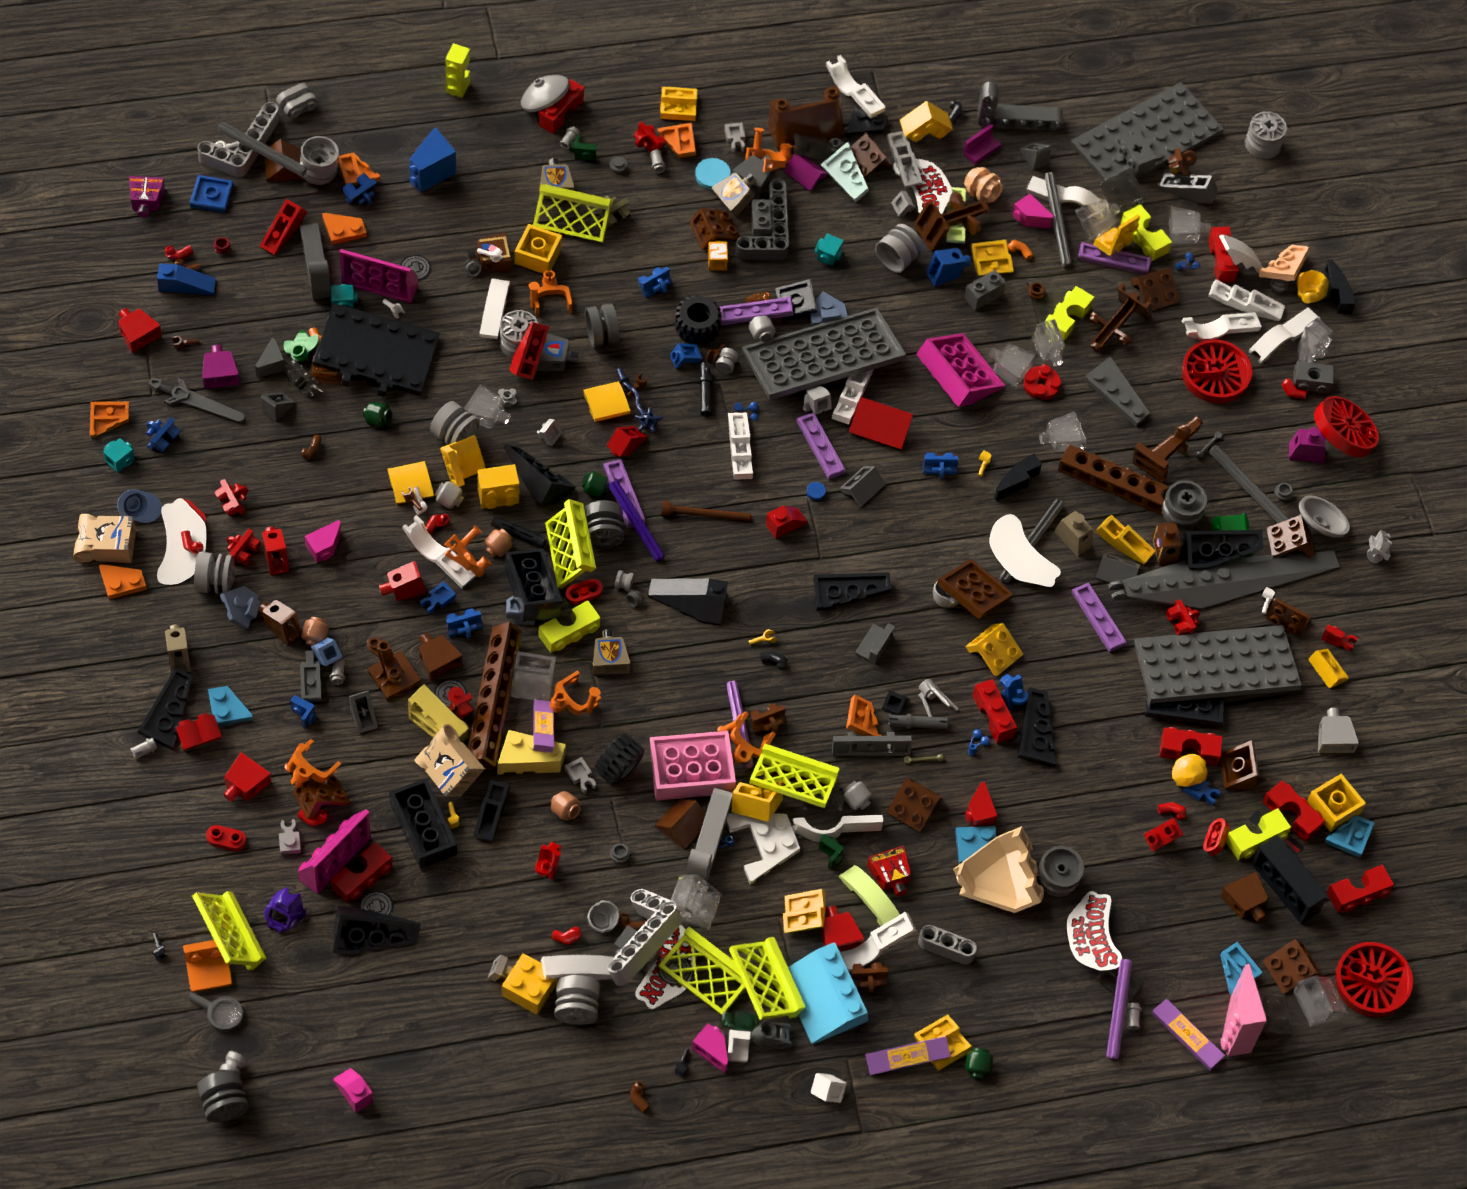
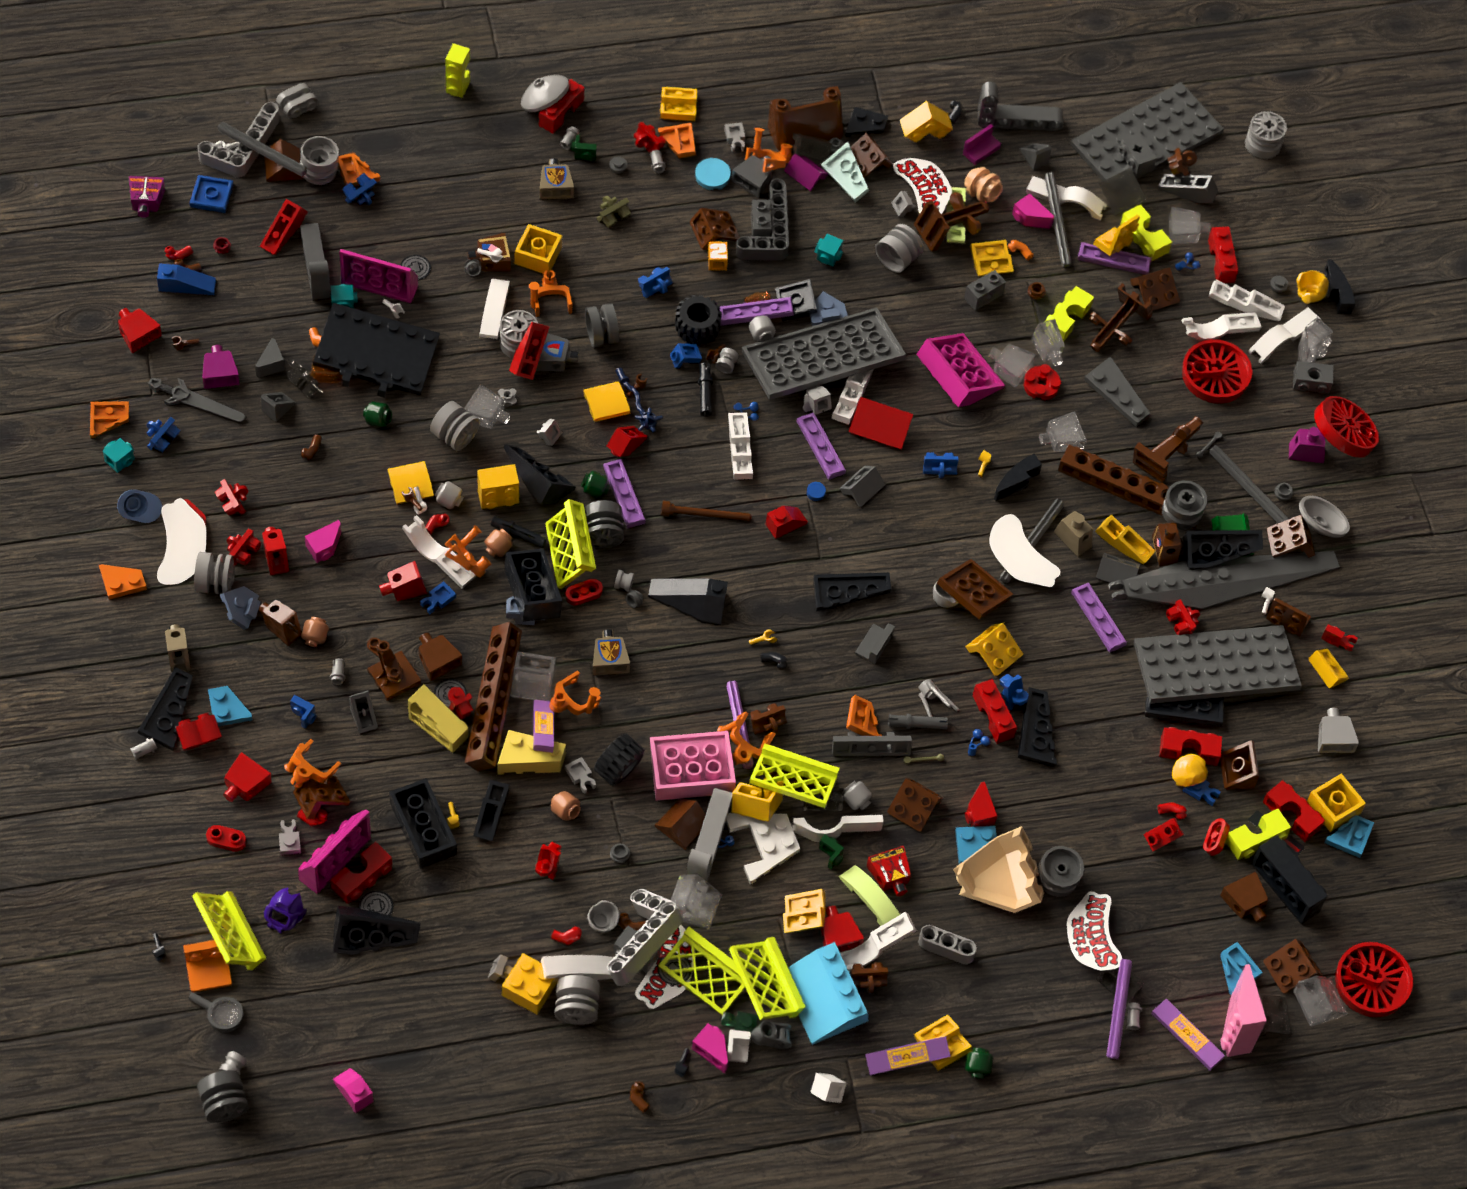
tan piece [73,514,136,563] -> none
red arm [181,530,203,554] -> none
plate [284,330,319,362] -> none
dark grey hinge [300,650,322,702] -> none
medium blue brick [311,638,343,666] -> none
orange wing [322,213,367,245] -> none
blue slope [409,128,456,192] -> none
tan piece [415,724,485,797] -> none
yellow bracket [440,435,486,487] -> none
blue hips [446,608,483,638] -> none
neon yellow fence [533,184,613,242] -> none
neon yellow arch [539,601,600,653] -> none
dark purple axle [609,480,665,562] -> none
torso [711,173,757,217] -> none
white piece [826,55,886,118] -> none
black slope [882,690,908,715] -> none
light grey slope [887,131,923,188] -> none
blue torso [926,248,971,286] -> none
clear torso [1074,199,1119,241] -> none
white slope [1219,234,1263,273] -> none
light nougat wing [1259,245,1309,281] -> none
red arm [1282,379,1306,400] -> none
red arch [1327,865,1394,913] -> none
light grey hips [1367,530,1392,563] -> none

